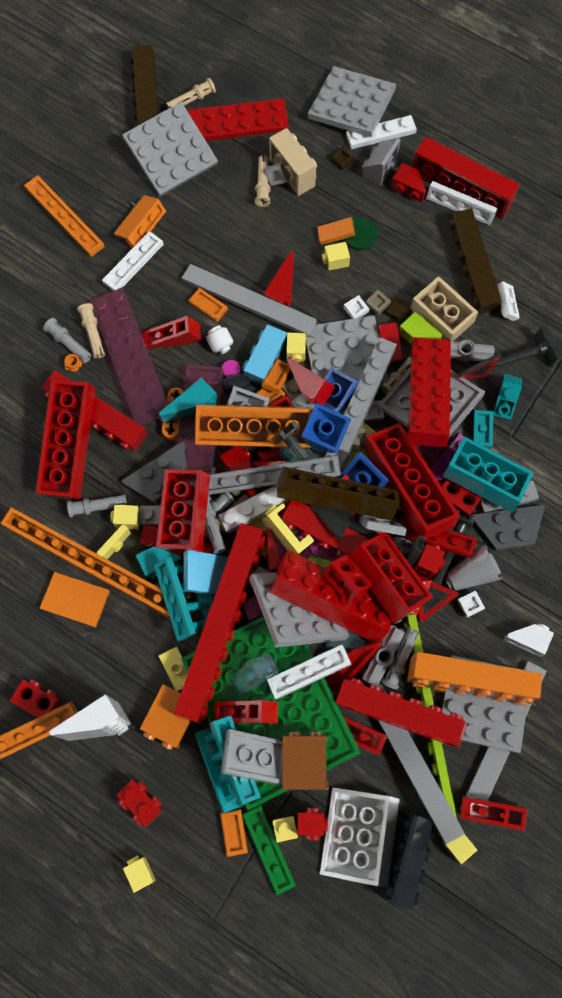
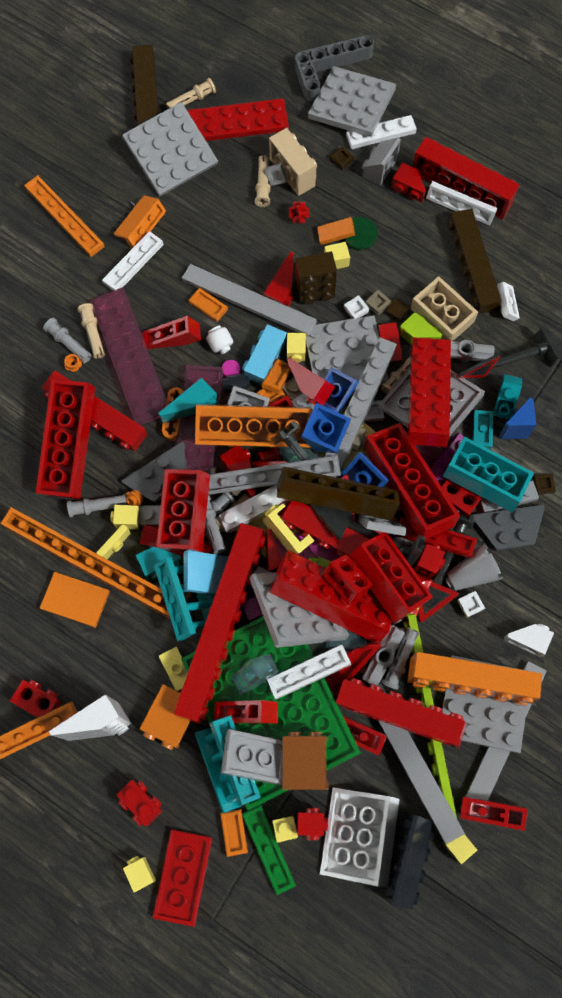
none -> orange plate [126,490,144,507]
none -> red tile [153,829,212,927]
none -> red gear [288,202,310,223]
none -> dark grey beam [295,36,374,102]
none -> dark brown brick [295,251,337,304]
none -> blue slope [499,397,536,439]
none -> dark brown tile [532,473,556,495]

